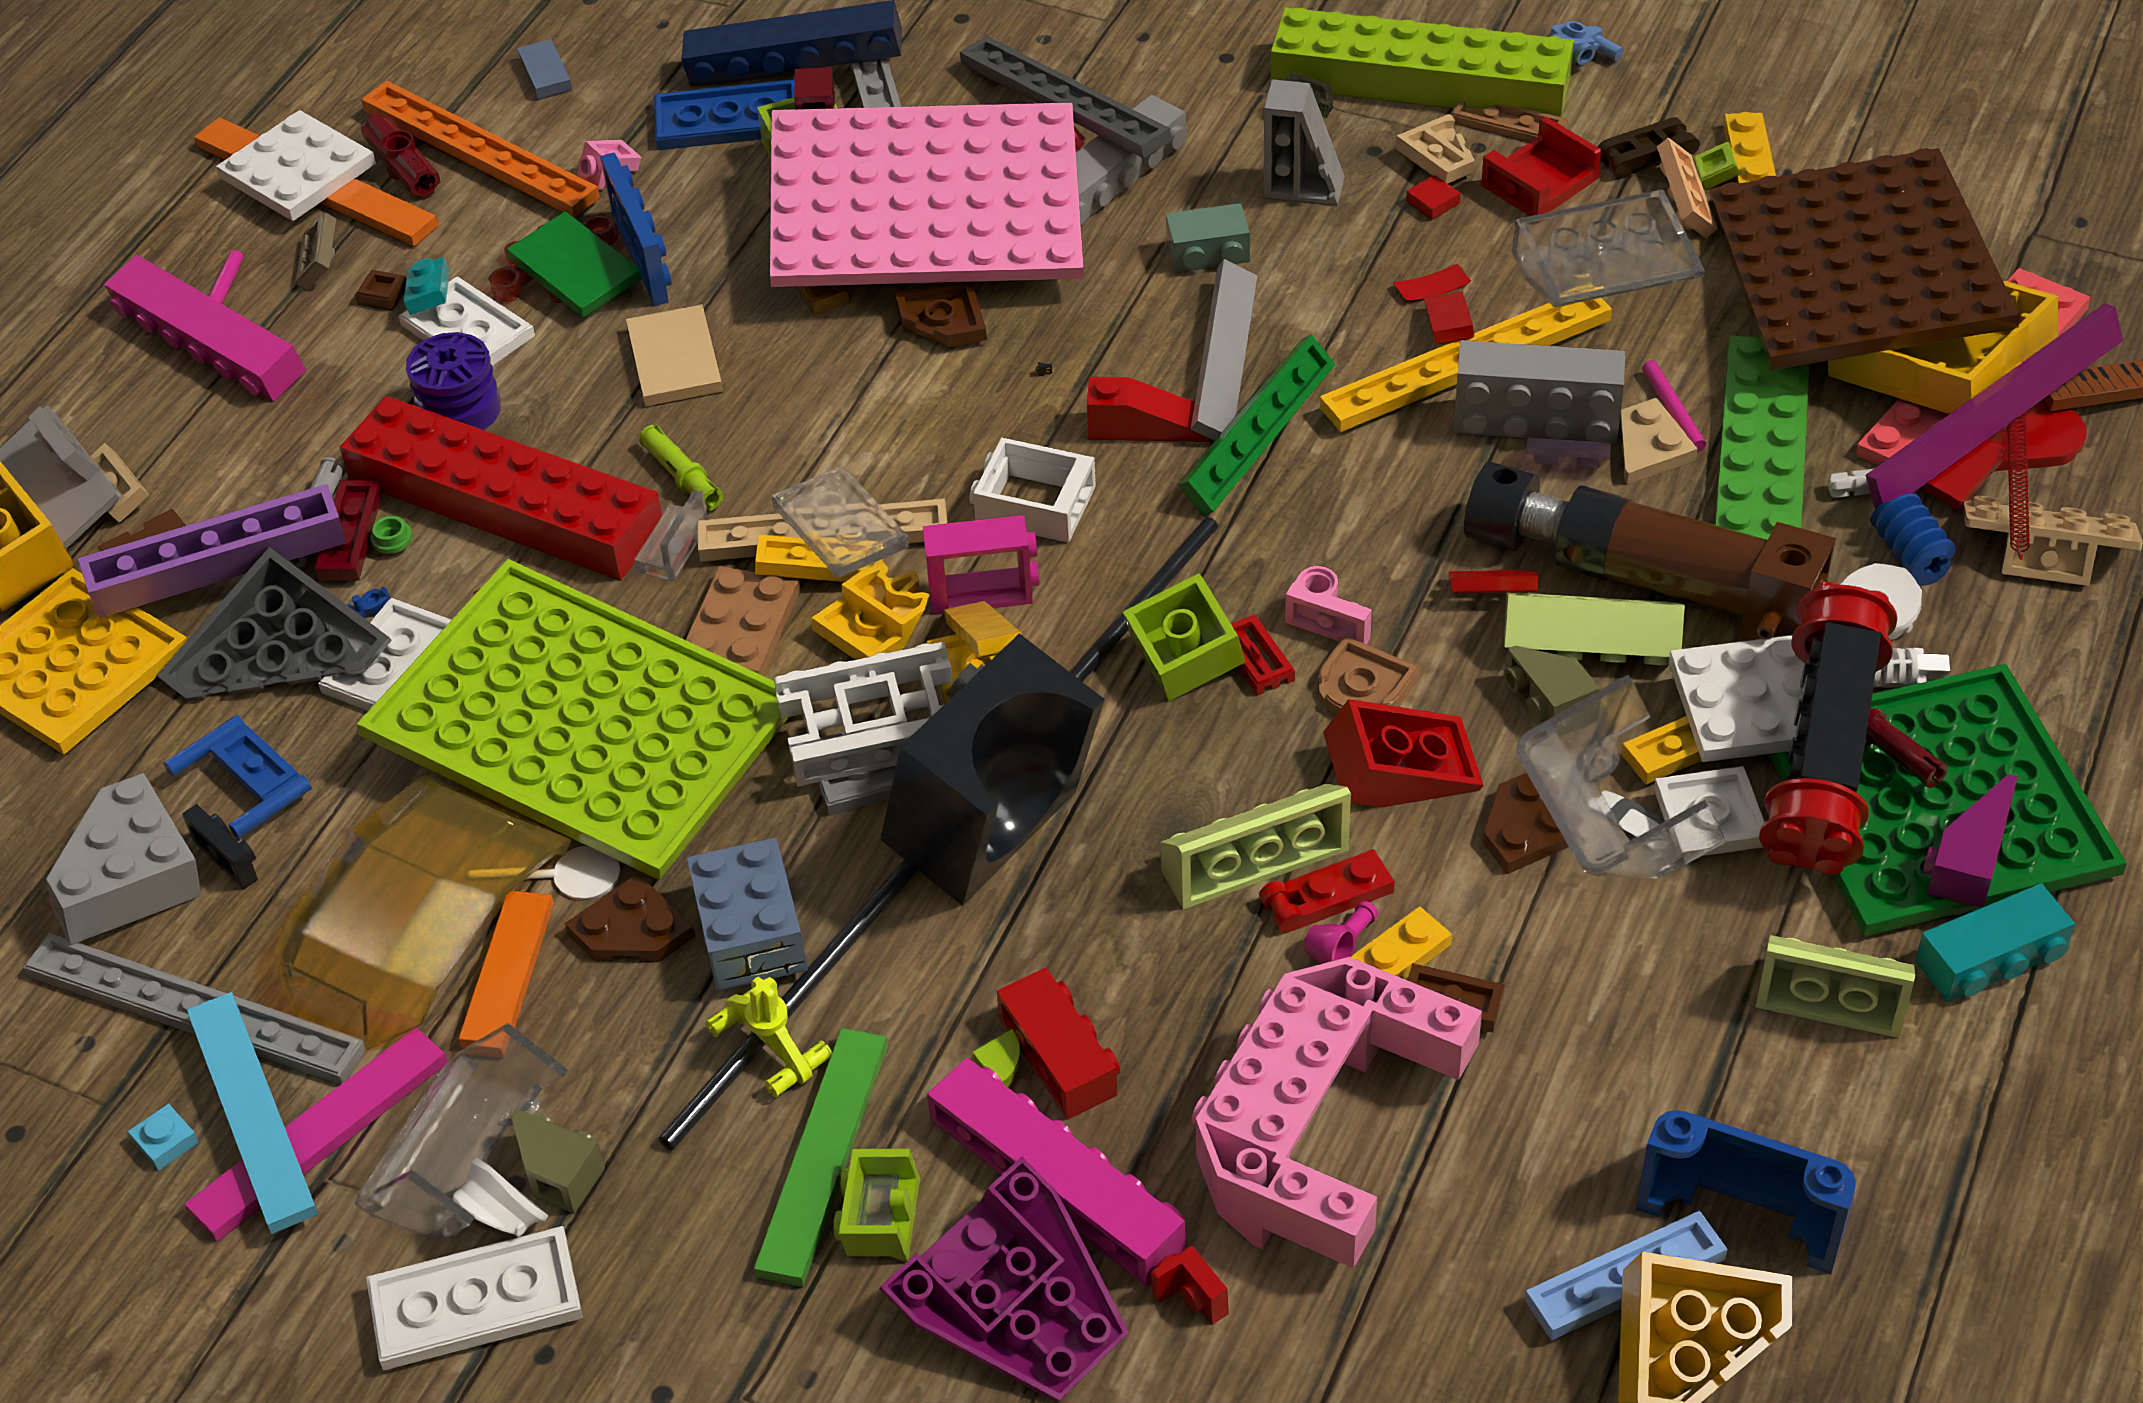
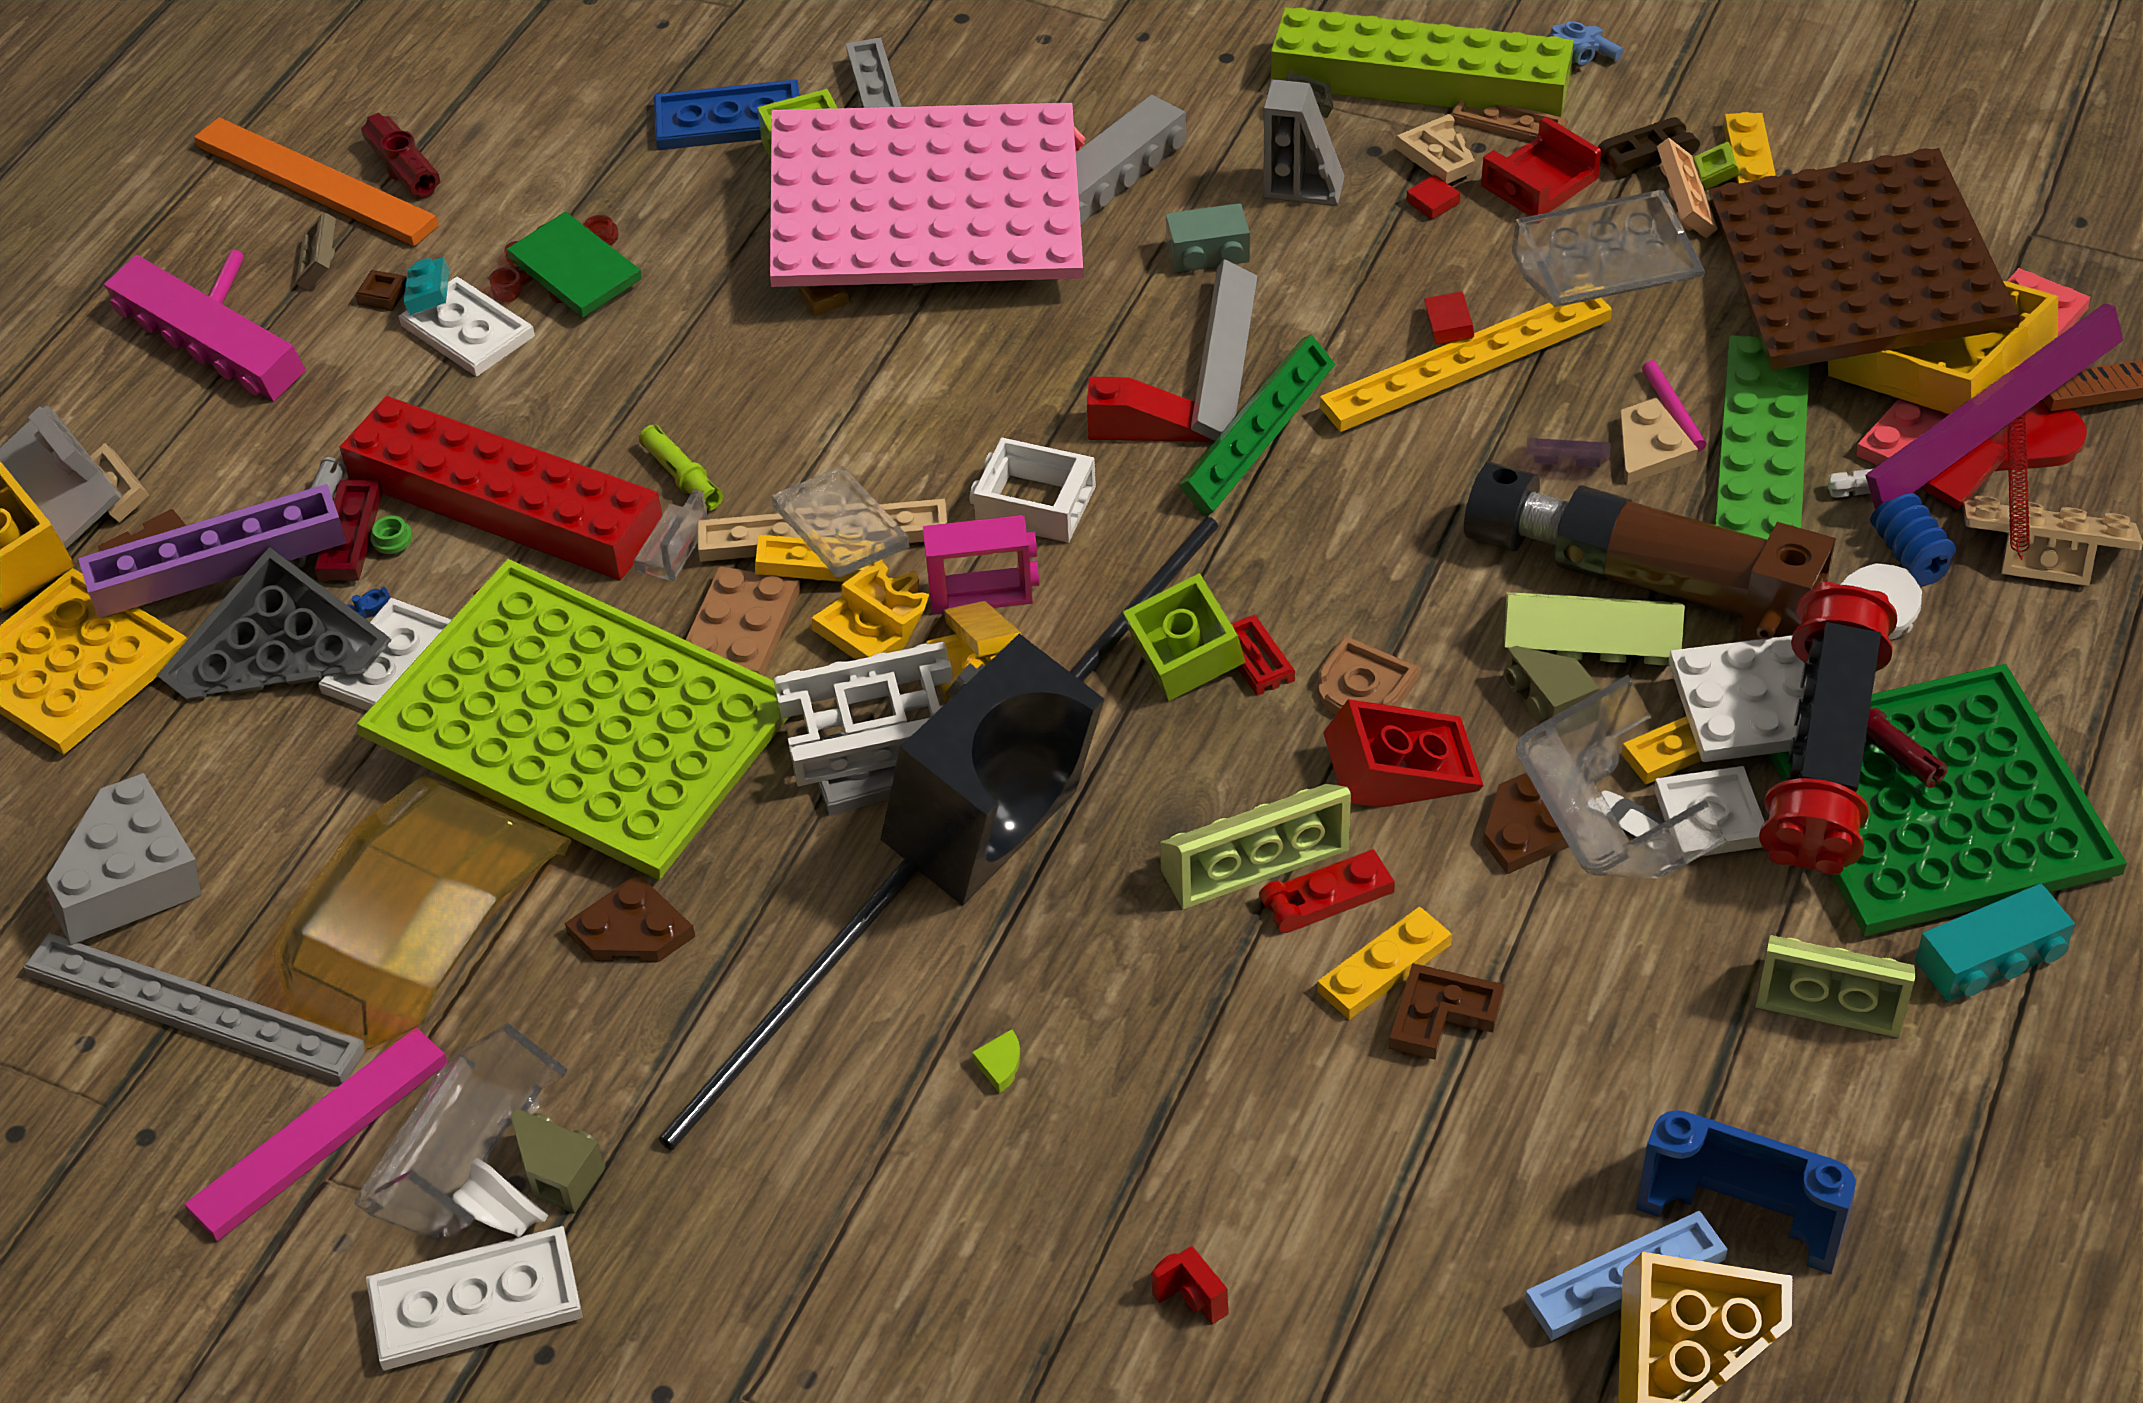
medium azure plate [128,1104,199,1171] -> none
blue plate [163,714,312,839] -> none
black plate [182,804,258,890] -> none
medium azure tile [186,992,319,1234] -> none
white plate [216,110,376,221] -> none
orange plate [361,81,600,218] -> none
dark purple wheel [406,332,501,430] -> none
orange tile [459,890,554,1053] -> none
white piece [467,845,621,901] -> none
sand blue tile [517,39,572,99] -> none
bright pink bracket [578,140,642,190] -> none
blue plate [600,152,672,306] -> none
tan tile [626,305,723,407] -> none
dark blue brick [681,0,902,86] -> none
sand blue brick [687,837,808,991] -> none
neon yellow axle [705,976,832,1098] -> none
bright green tile [754,1028,888,1287] -> none
dark red brick [794,67,835,110] -> none
lime window [834,1149,920,1262] -> none
magenta wedge [879,1157,1129,1403] -> none
reddish brown plate [895,282,987,347] -> none
dark pink brick [927,1057,1186,1286] -> none
dark grey plate [959,36,1172,158] -> none
red brick [996,967,1120,1120] -> none
black piece [1036,362,1052,376] -> none
bright pink wedge [1192,957,1482,1268] -> none
bright pink plate [1285,566,1372,645] -> none
dark pink bar [1304,901,1378,964] -> none
red sticker [1393,264,1471,301] -> none
red tile [1449,569,1538,593] -> none
light grey brick [1453,340,1625,444] -> none
white hinge [1873,648,1950,688] -> none
magenta slope [1923,774,2018,908] -> none

